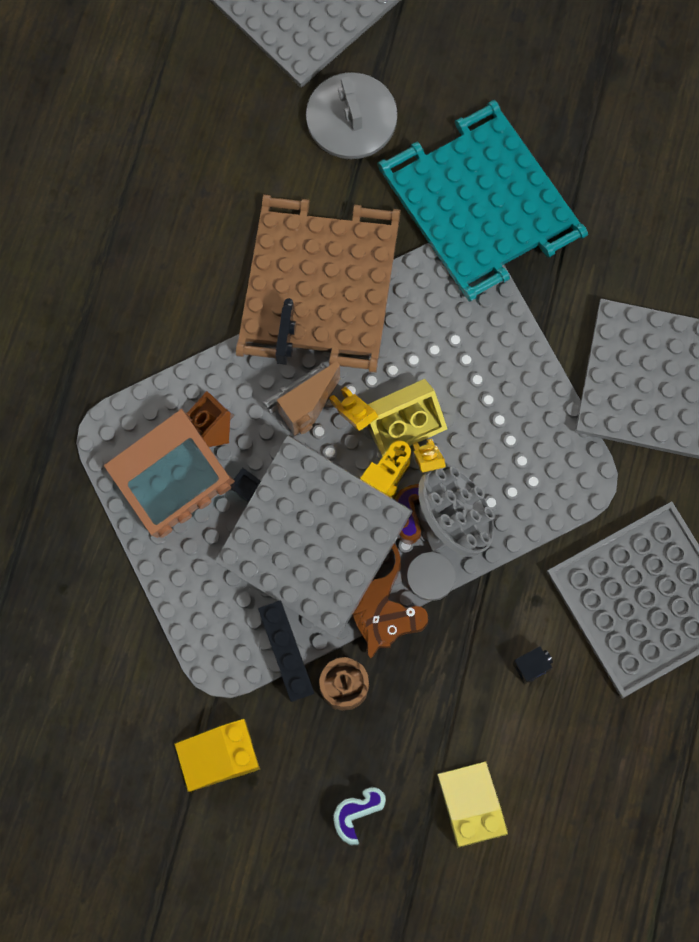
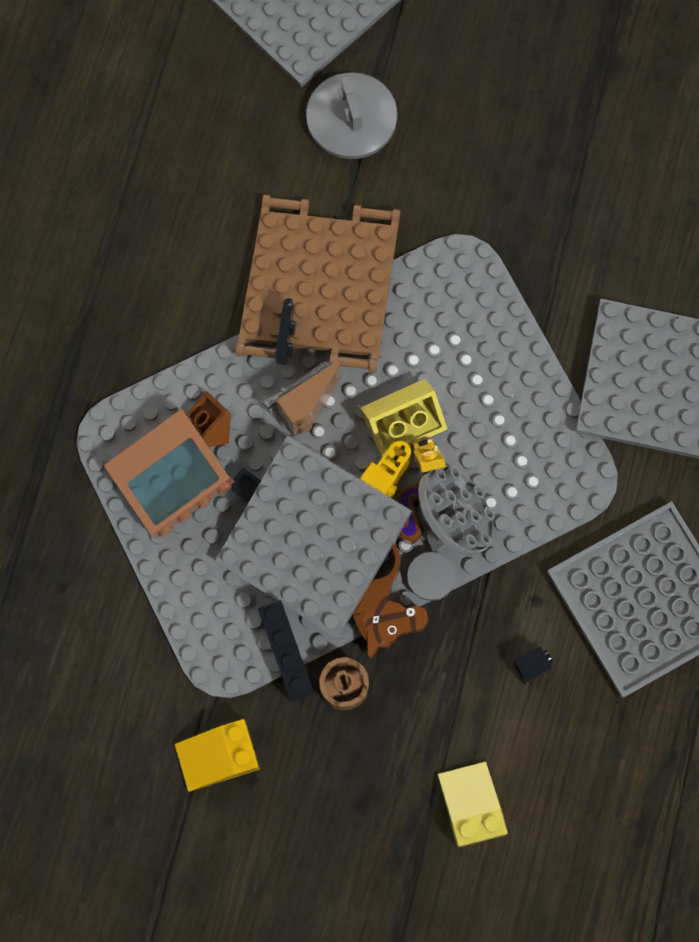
yellow hinge [329,387,378,431] -> none
animal [334,788,385,845] -> none
teal plate [377,100,588,302] -> none

